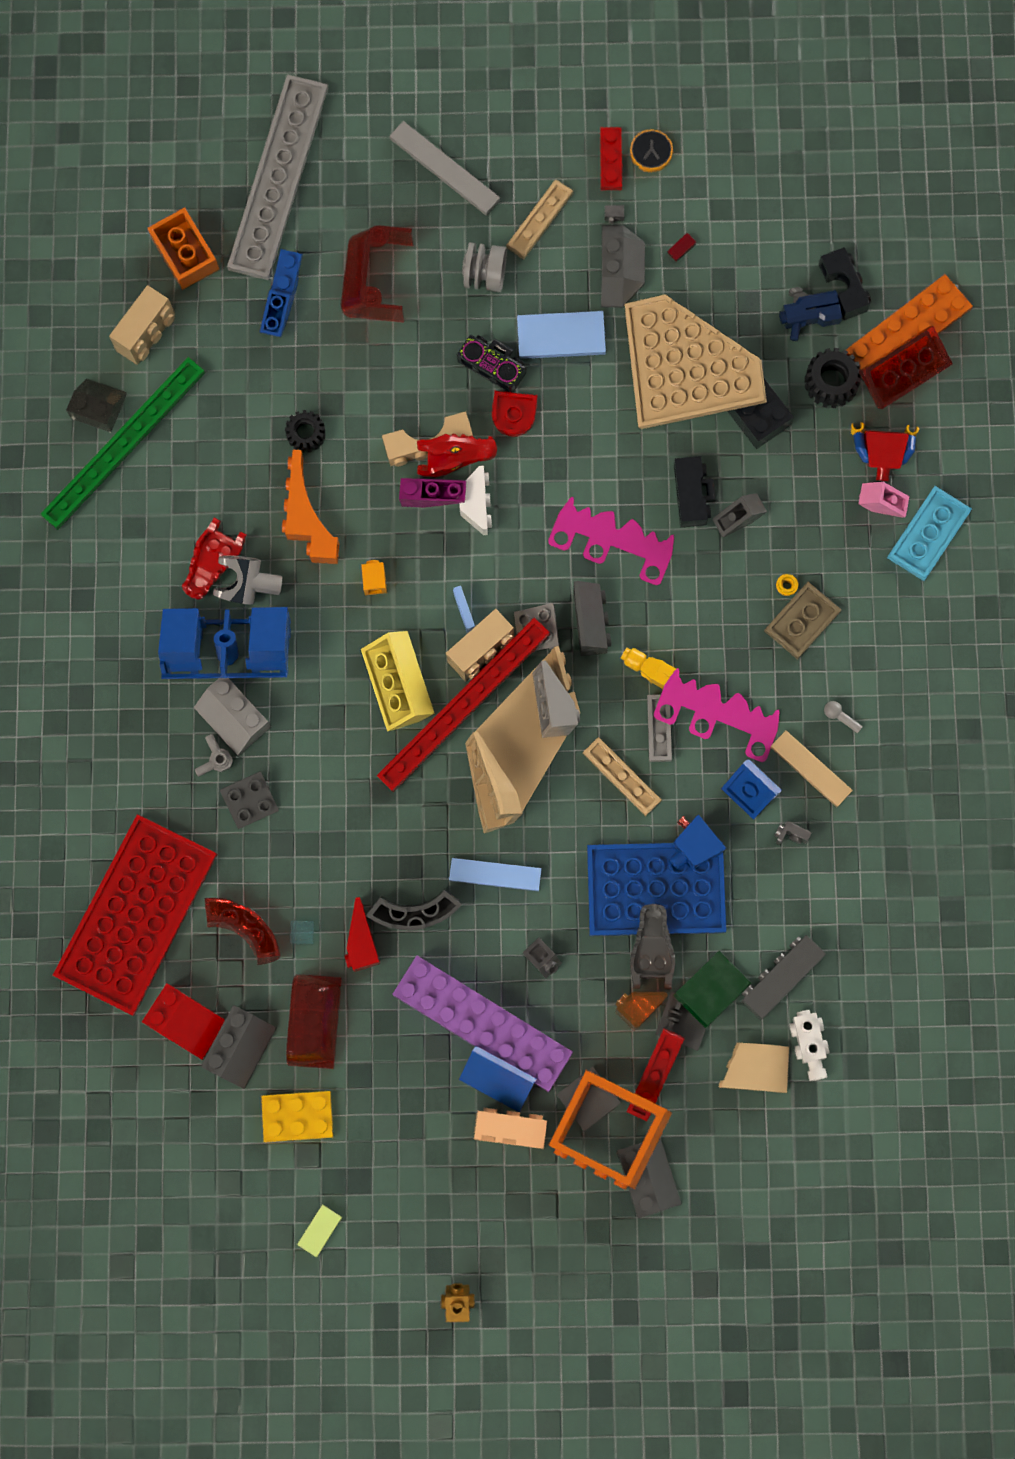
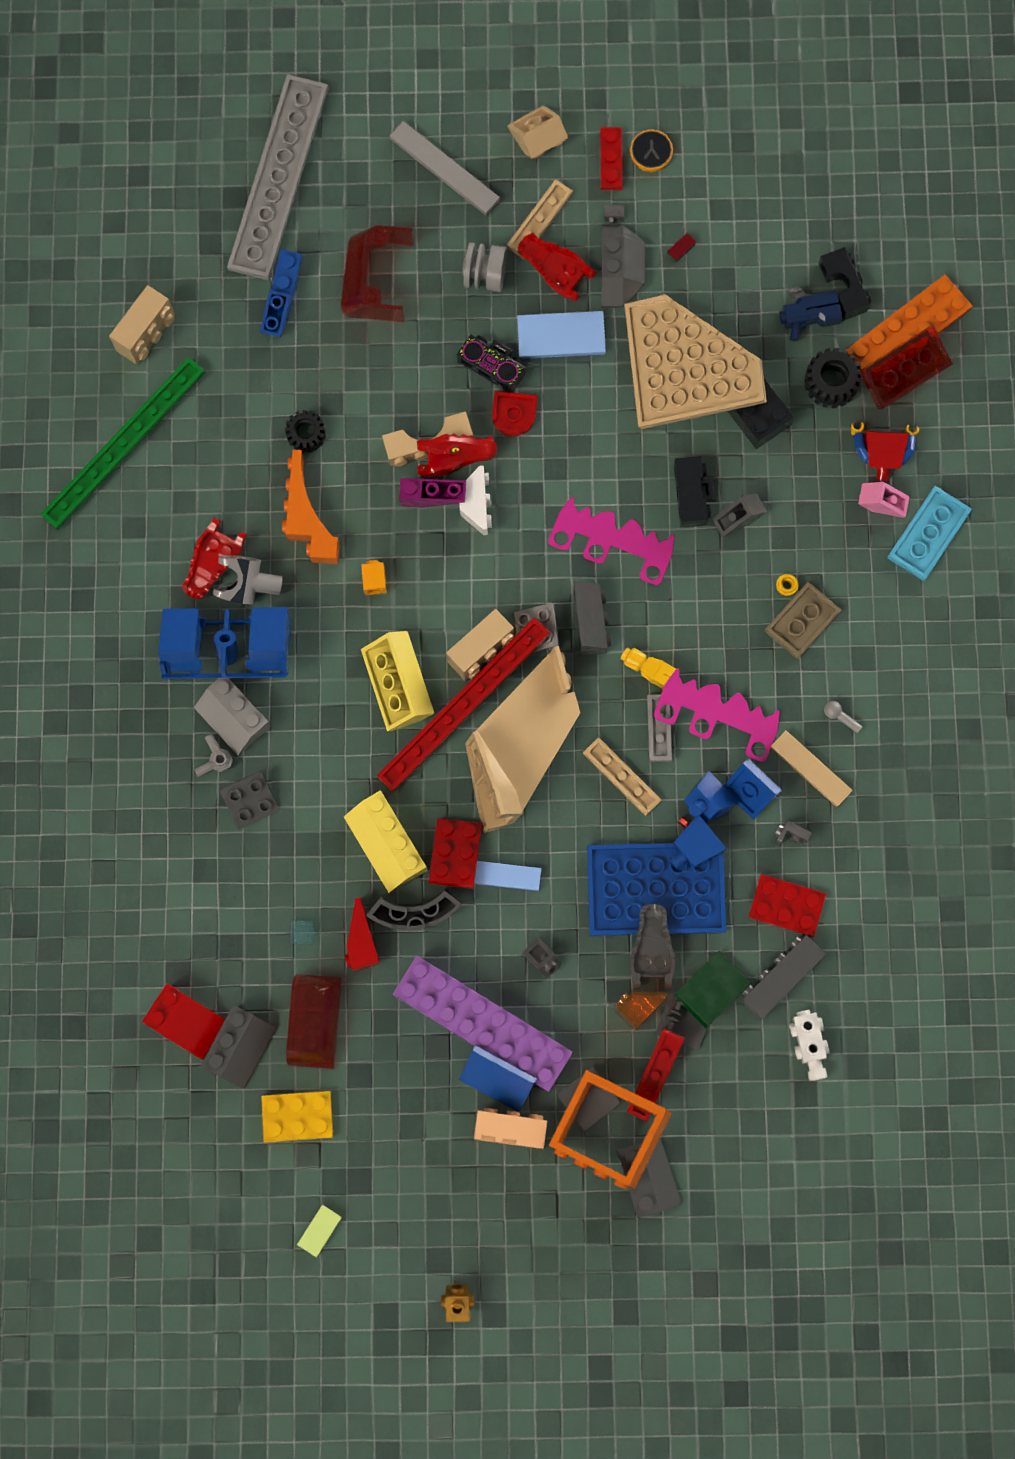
red plate [52,814,218,1016] -> none
clear smoke slope [66,378,127,432] -> none
orange brick [147,207,219,290] -> none
clear red brick [204,898,280,965] -> none
light blue tile [453,586,475,633] -> none
light grey slope [532,661,580,738] -> none
tan slope [719,1043,789,1093] -> none
none -> light yellow slope [344,790,428,893]
none -> red plate [429,818,482,889]
none -> tan slope [507,105,568,159]
none -> red animal [517,233,597,302]
none -> blue torso [684,771,738,823]
none -> red plate [748,874,826,938]

